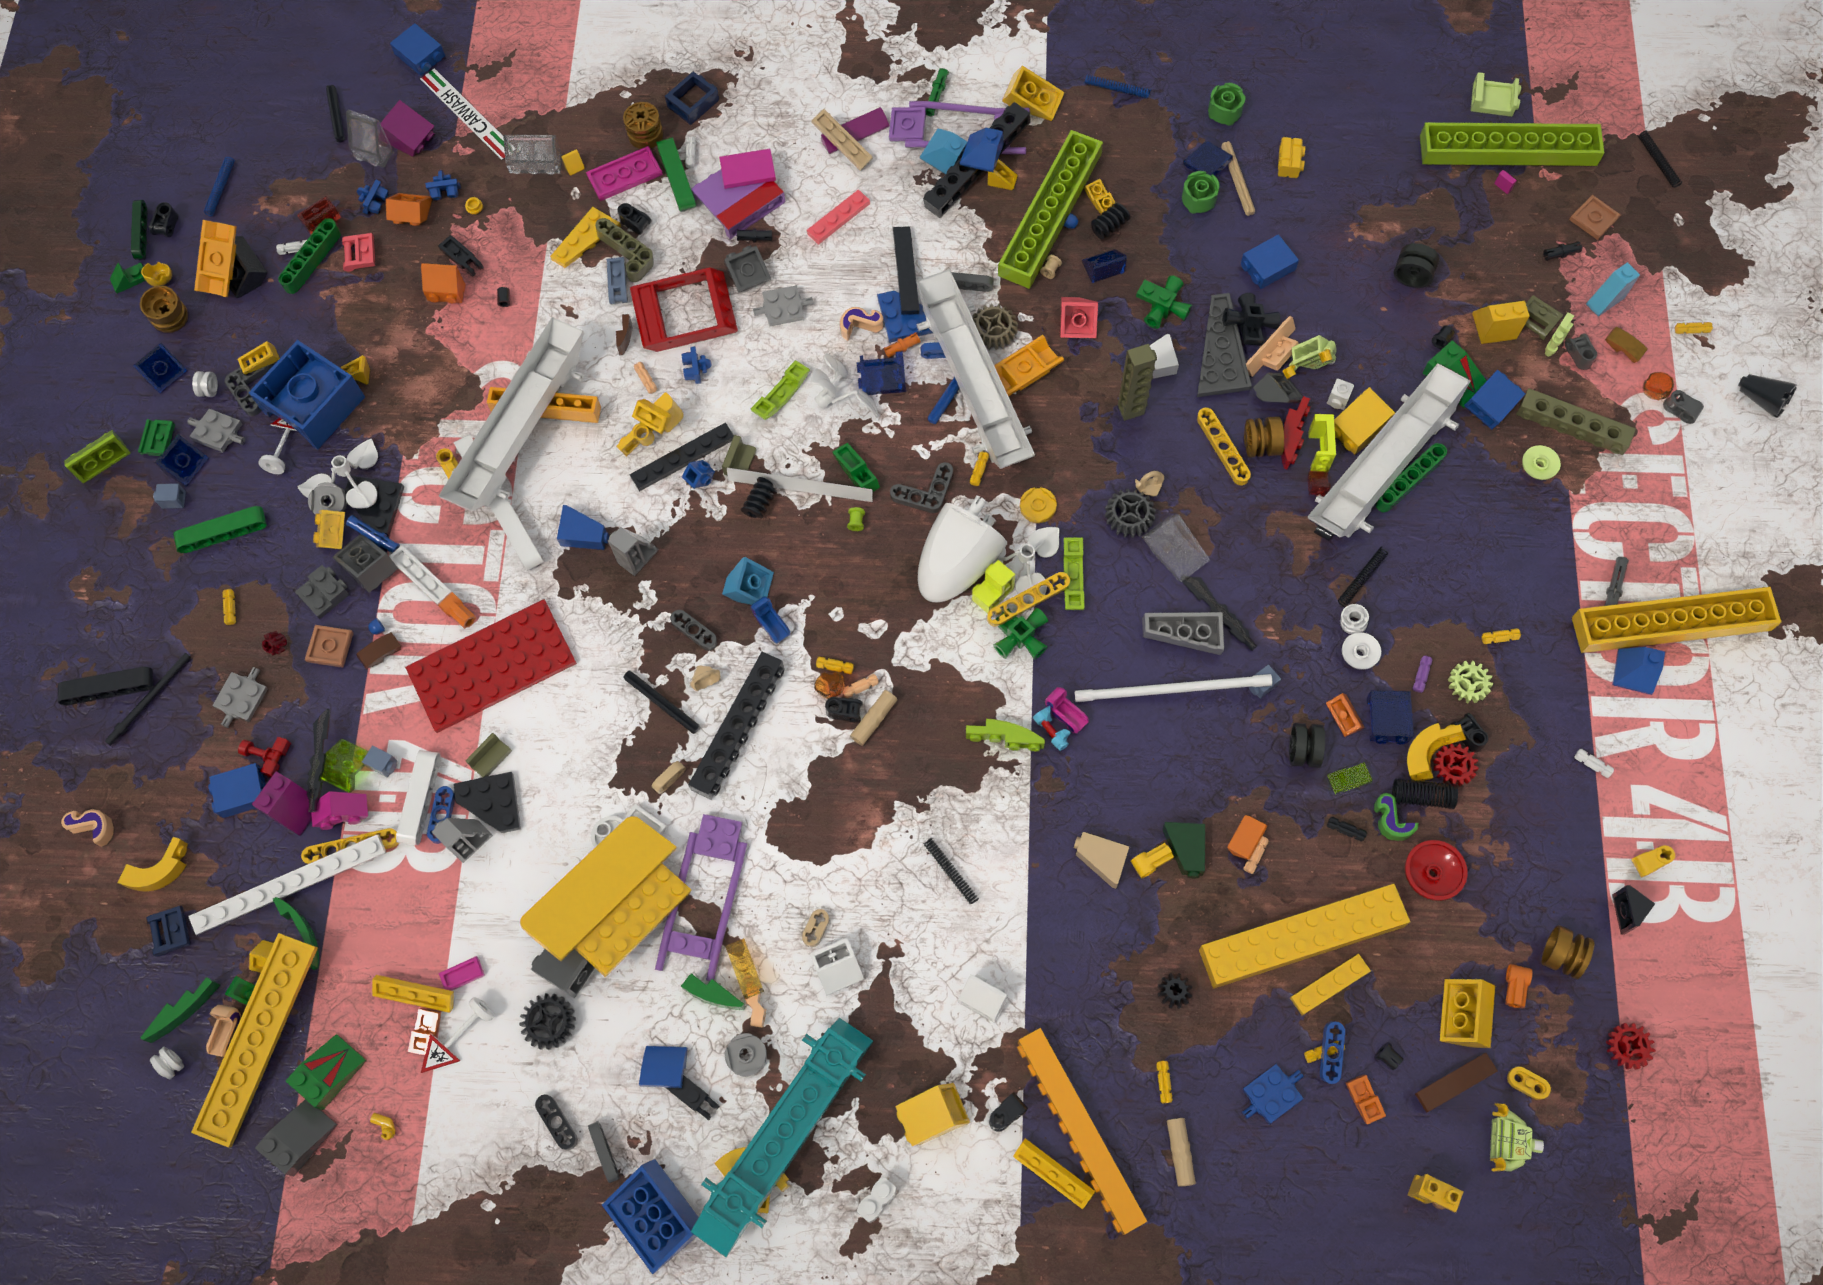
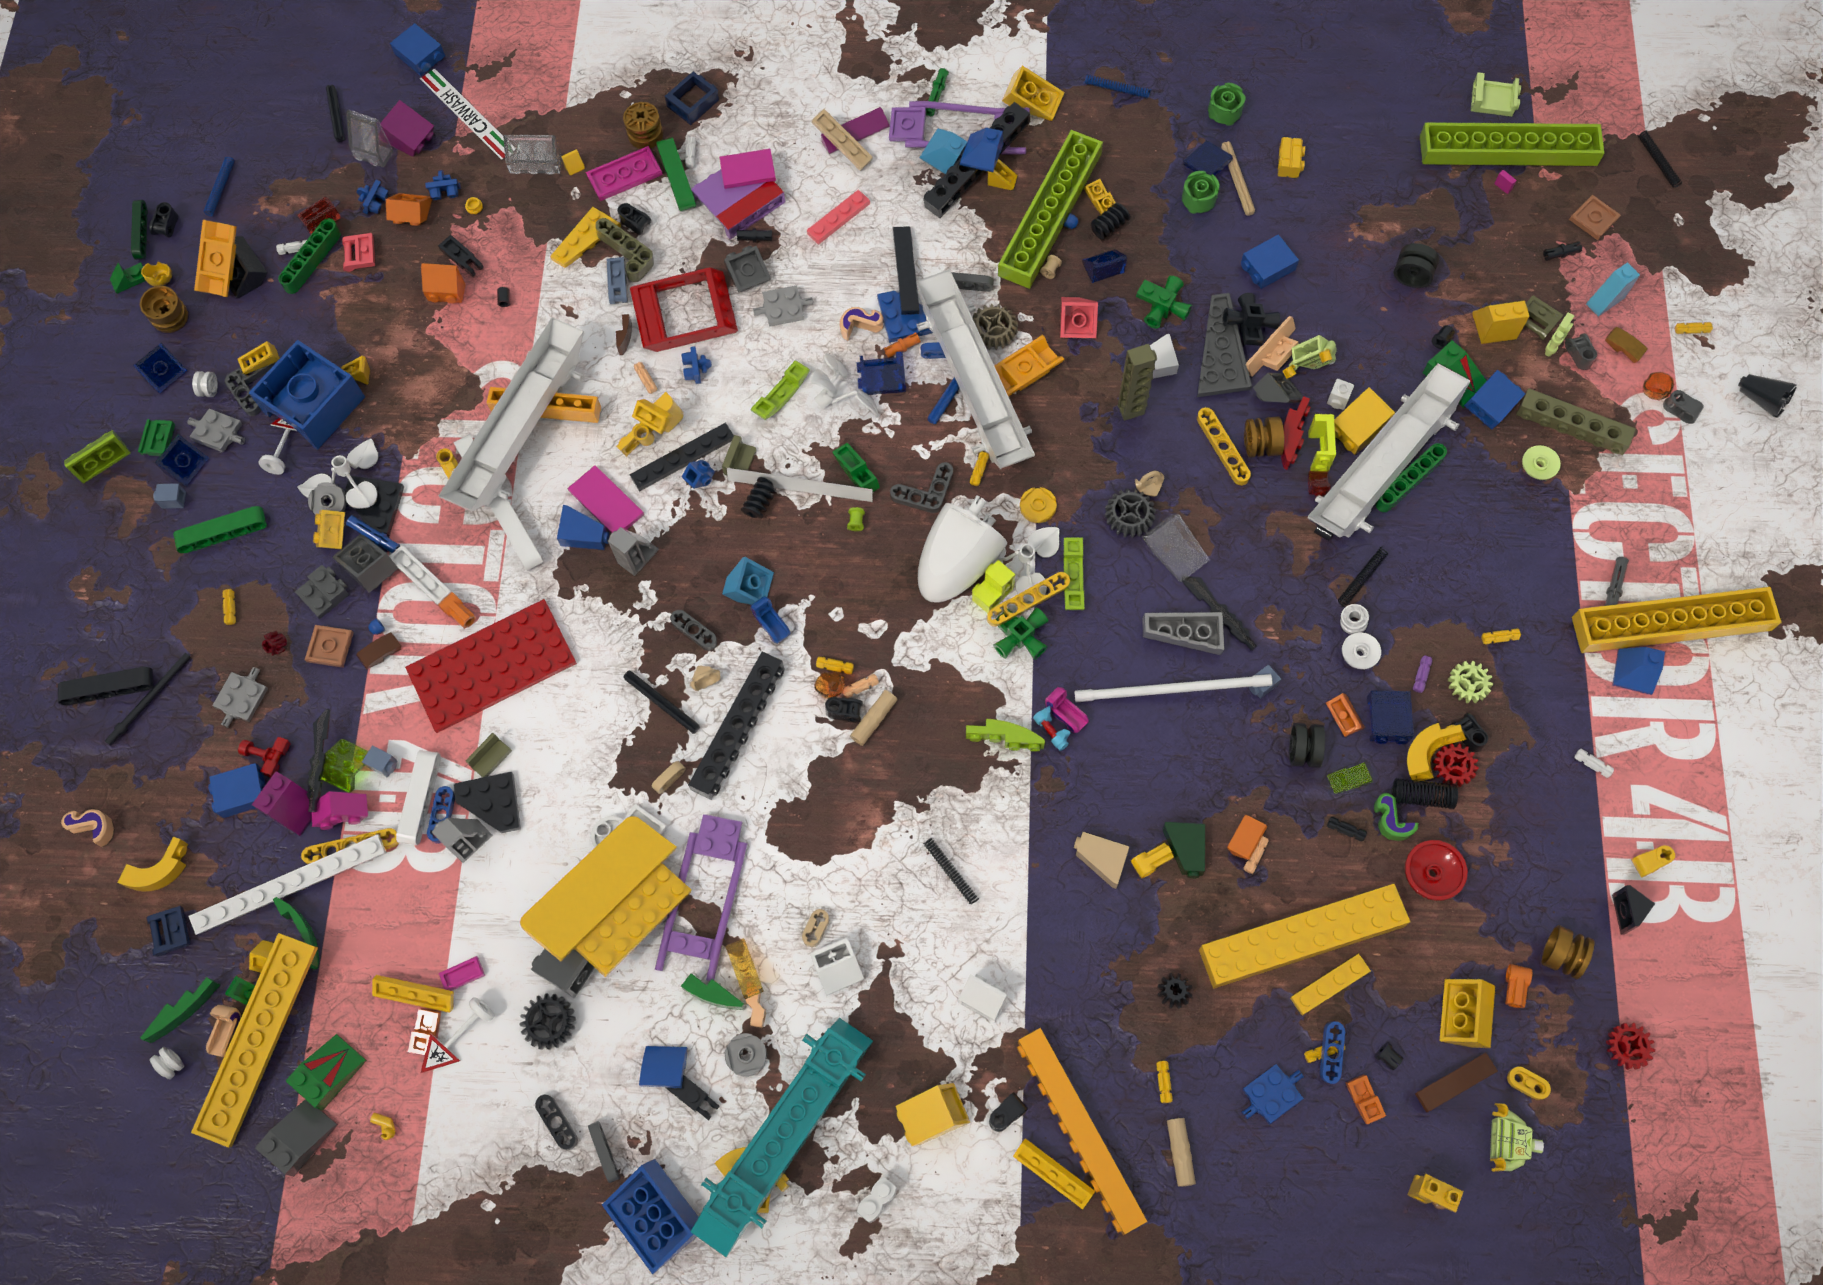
none -> dark pink tile [567,465,644,534]

